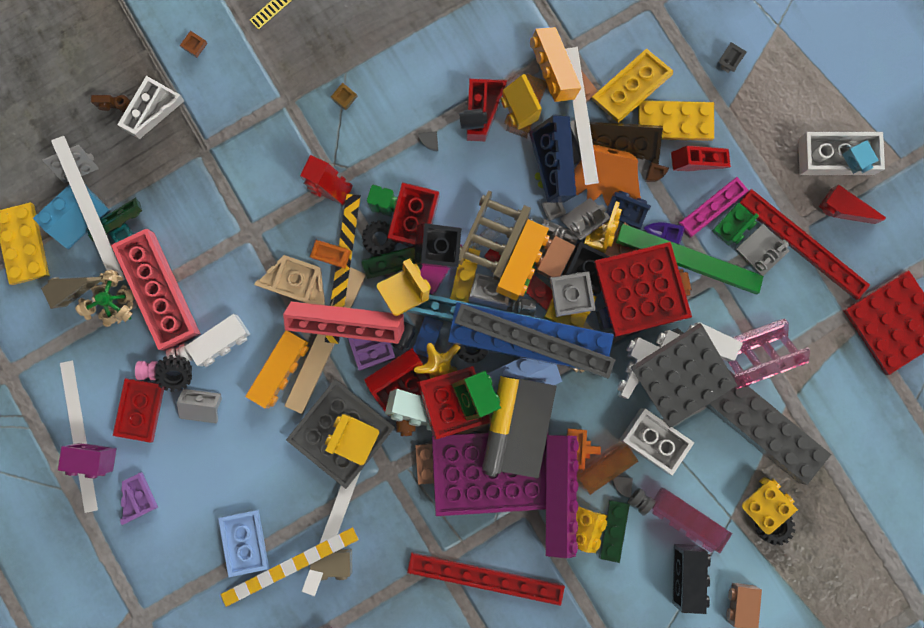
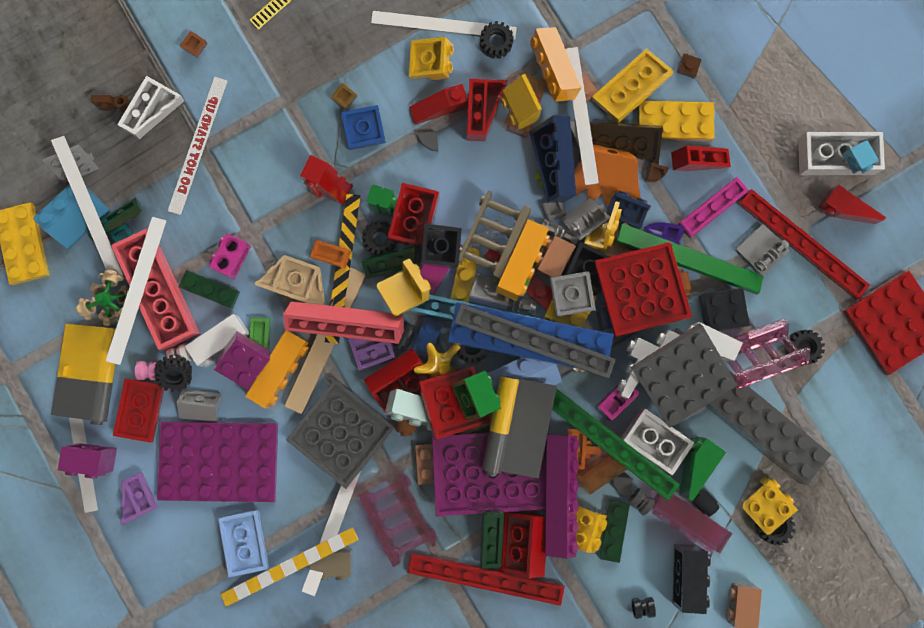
dark tan slope [41,276,102,309] -> none
yellow bracket [324,414,379,465] -> none
black brick [459,108,488,130] -> none
green bracket [712,203,759,246] -> none
dark grey bracket [718,42,747,73] -> none
none -> door [51,324,116,425]
none -> white sticker [106,217,166,365]
none -> magenta plate [157,422,278,502]
none -> clear sticker [168,77,227,215]
none -> dark green plate [179,270,240,309]
none -> dark pink brick [209,233,251,280]
none -> magenta brick [214,331,270,390]
none -> bright green tile [249,317,271,350]
none -> blue plate [341,105,386,150]
none -> clear pink fence [359,472,438,567]
none -> white sticker [371,11,517,39]
none -> yellow plate [409,37,454,80]
none -> red slope [409,84,468,125]
none -> black tyre [480,21,514,59]
none -> dark green plate [480,510,504,569]
none -> red slope [499,512,546,579]
none -> green tile [552,388,680,501]
none -> dark pink brick [595,382,640,421]
none -> black wheel [632,597,656,619]
none -> reddish brown plate [677,53,702,78]
none -> green slope [679,436,726,501]
none -> black brick [691,487,720,517]
none -> black brick [699,288,750,331]
none -> black tyre [785,330,825,365]

